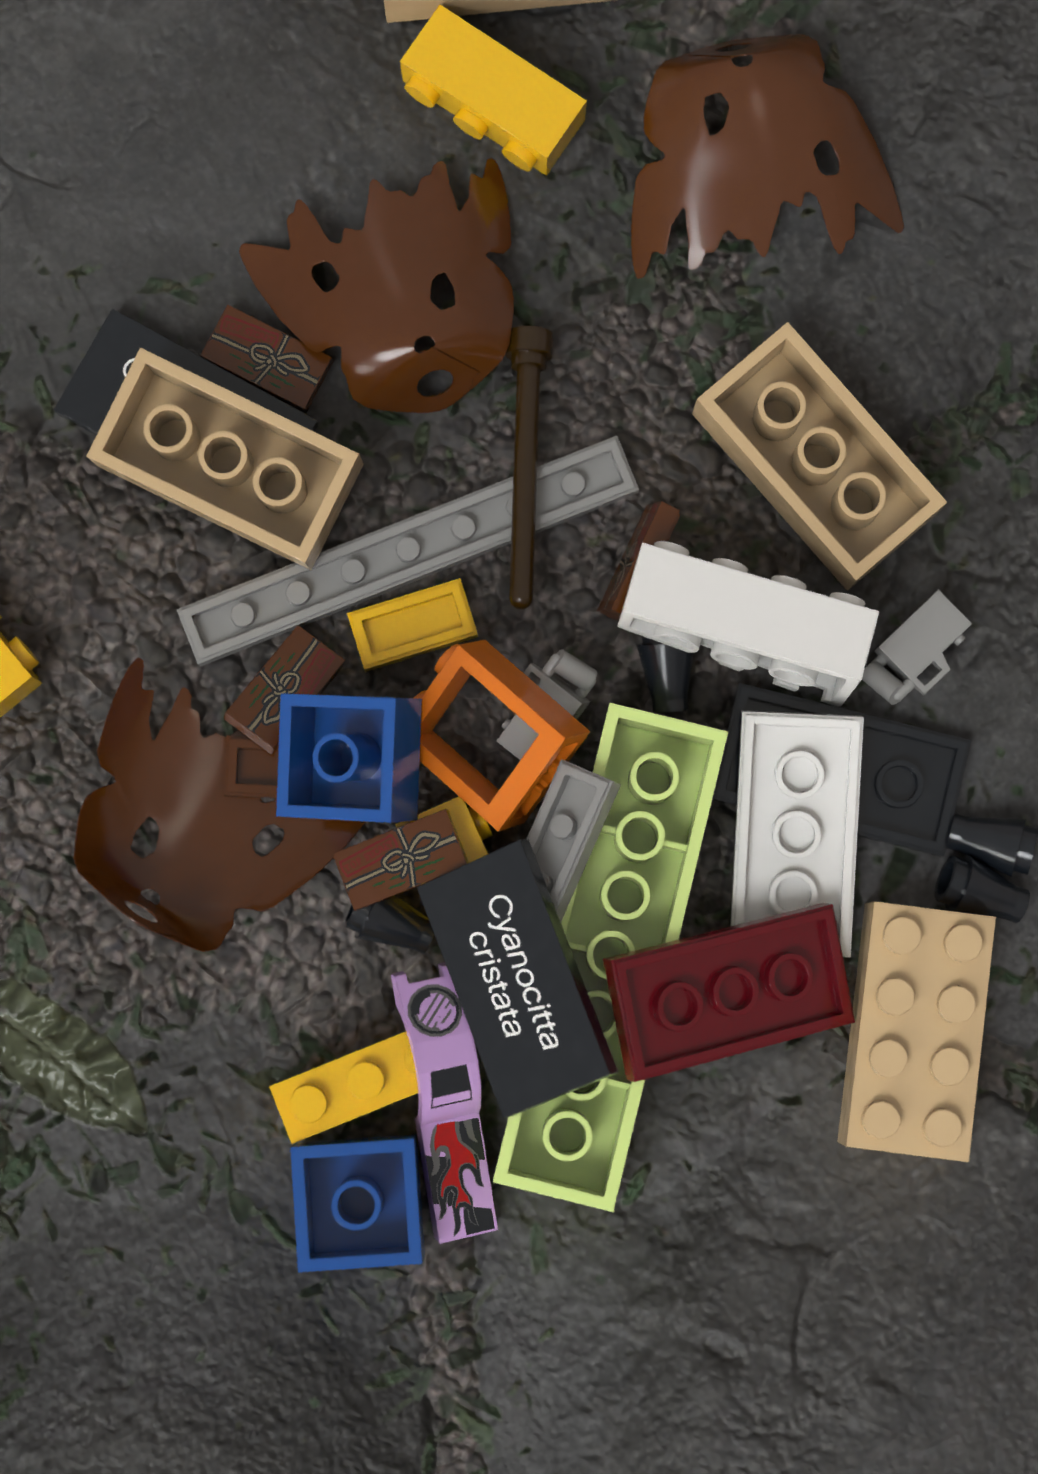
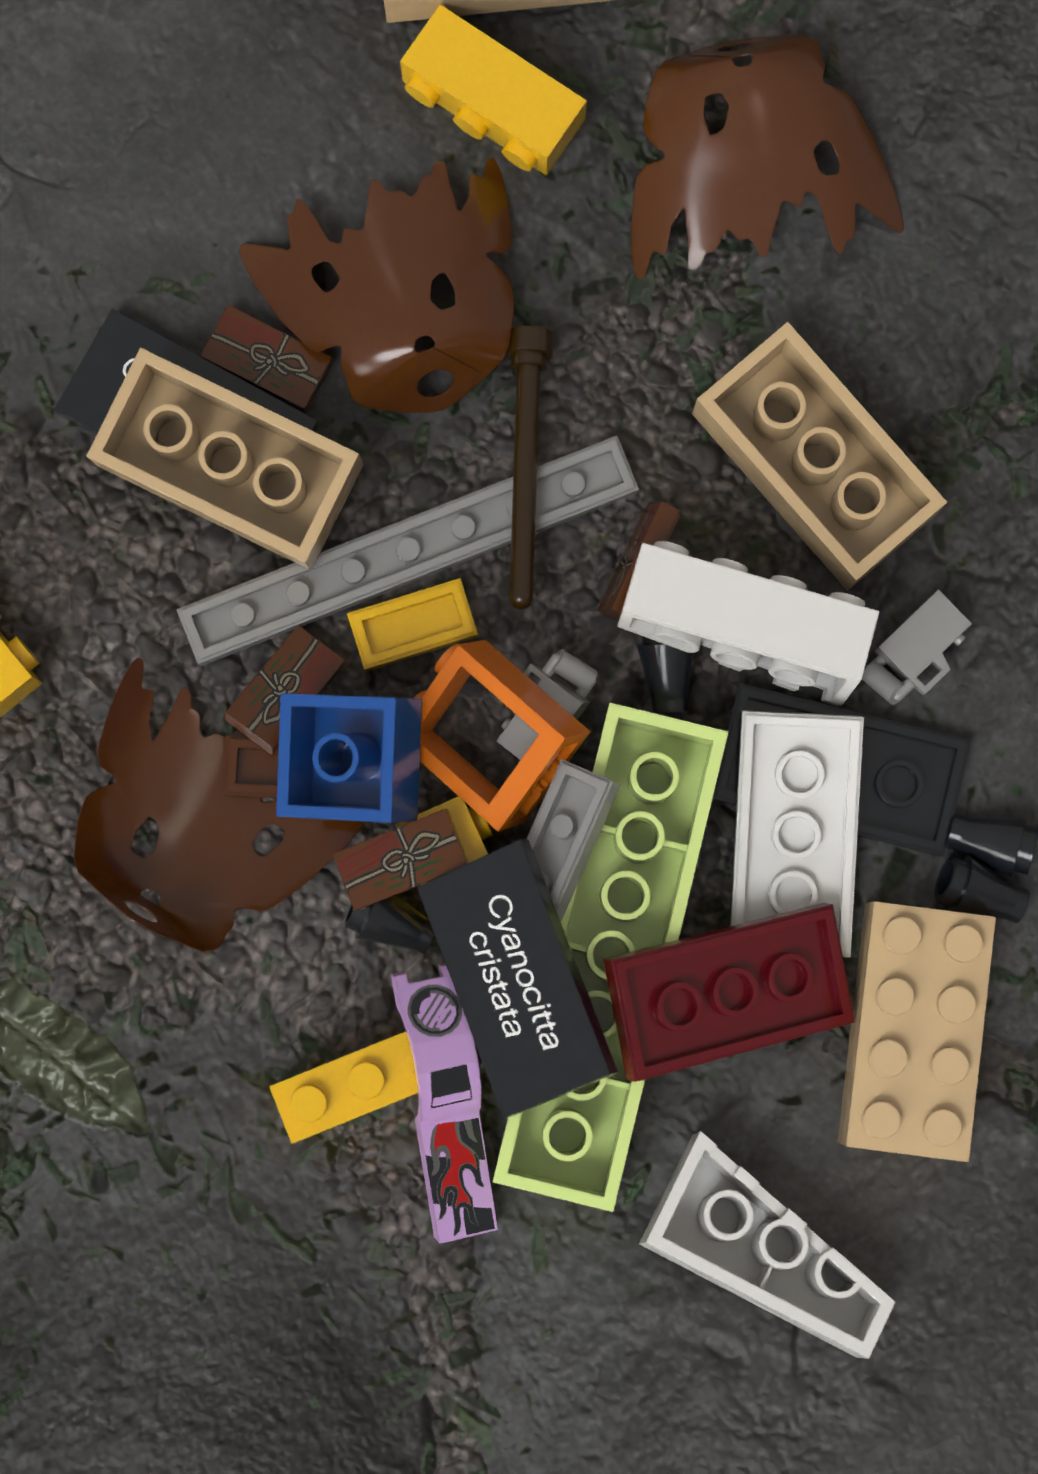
blue brick [290,1134,425,1273] -> none
none -> white wedge [639,1131,895,1359]

